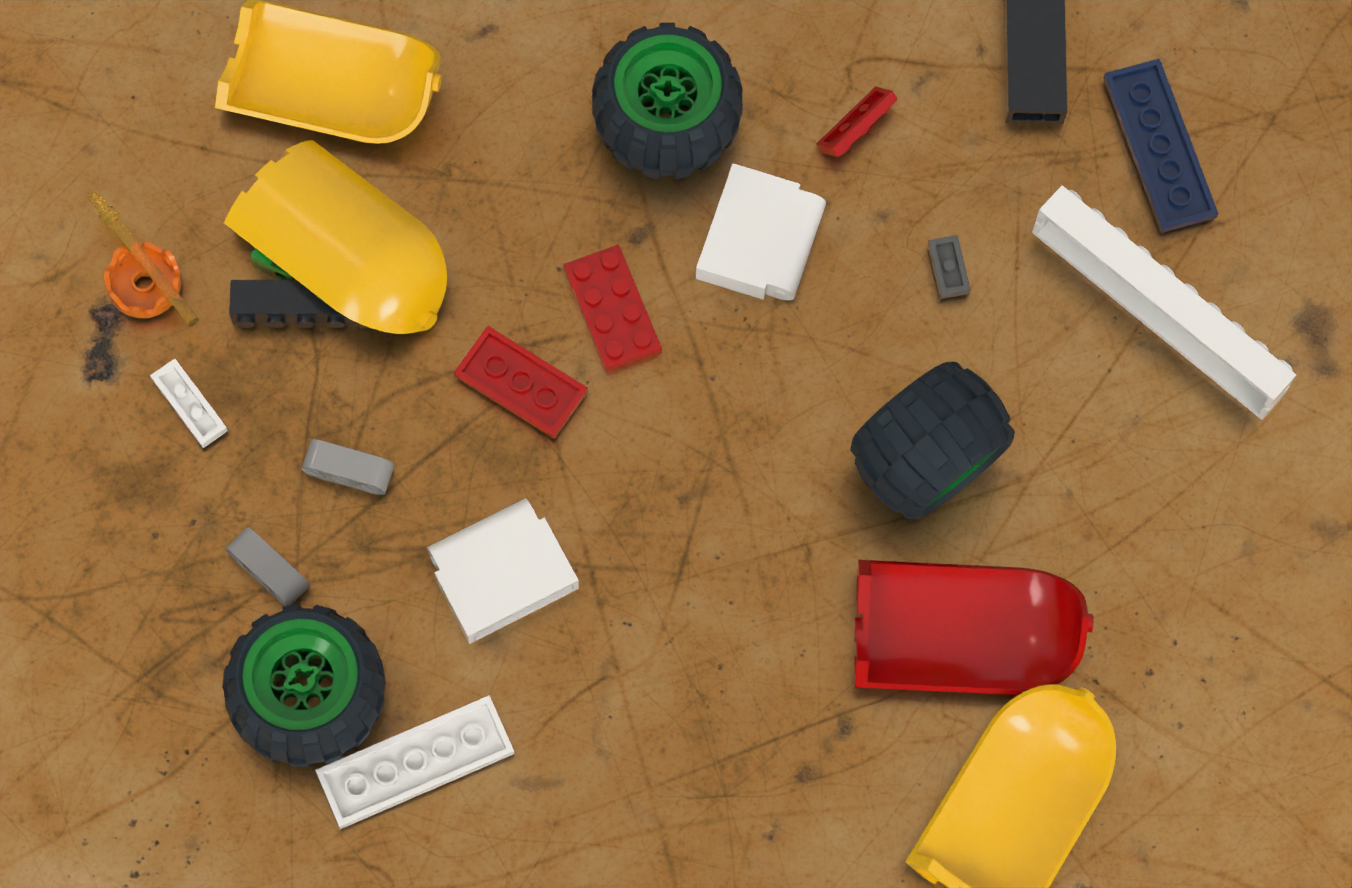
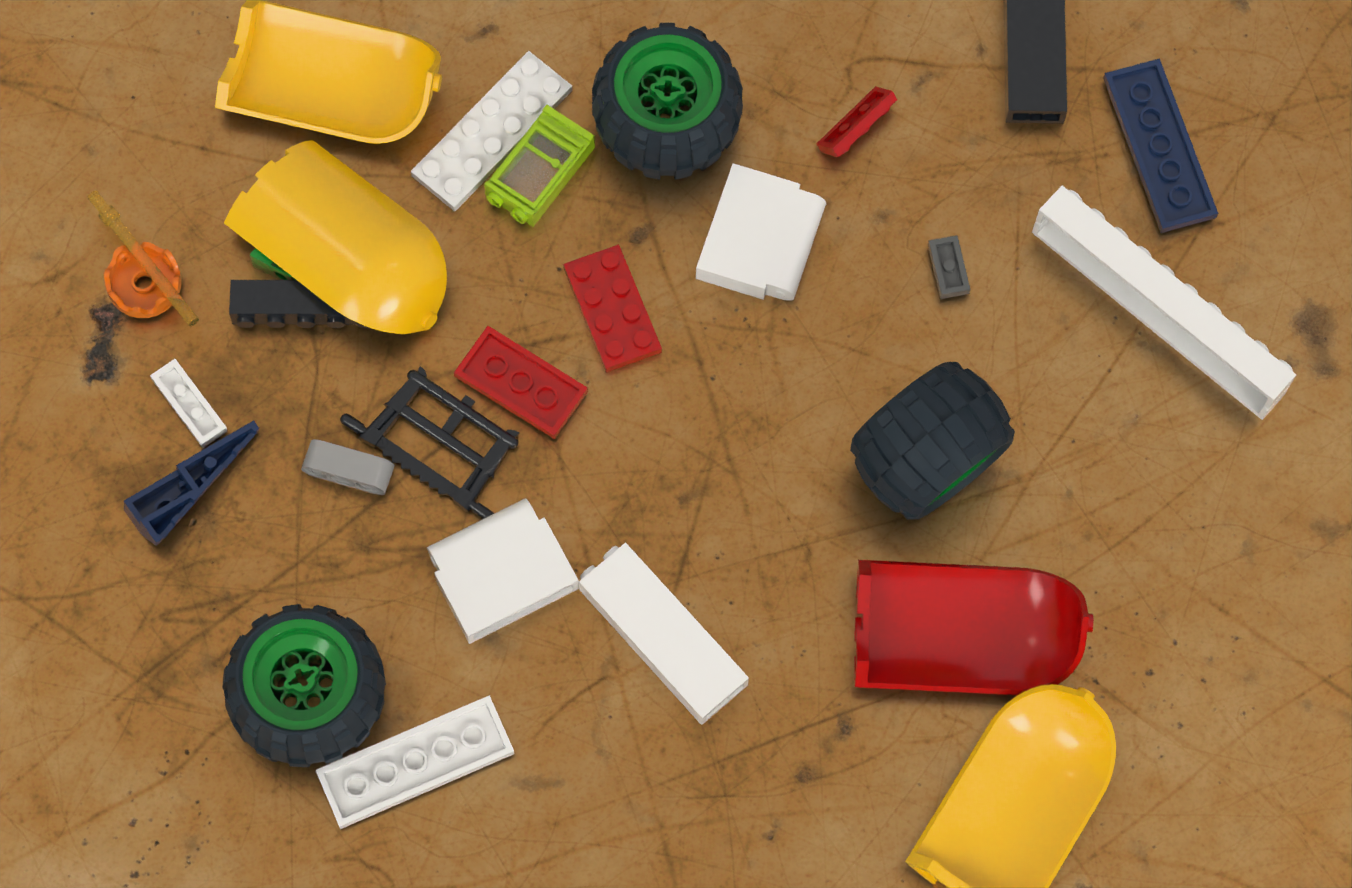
light grey beam [225,527,310,606] -> none
none -> dark blue wedge [124,420,259,546]
none -> black piece [340,366,519,519]
none -> white plate [411,51,572,212]
none -> lime door [484,105,595,227]
none -> white brick [579,542,749,725]

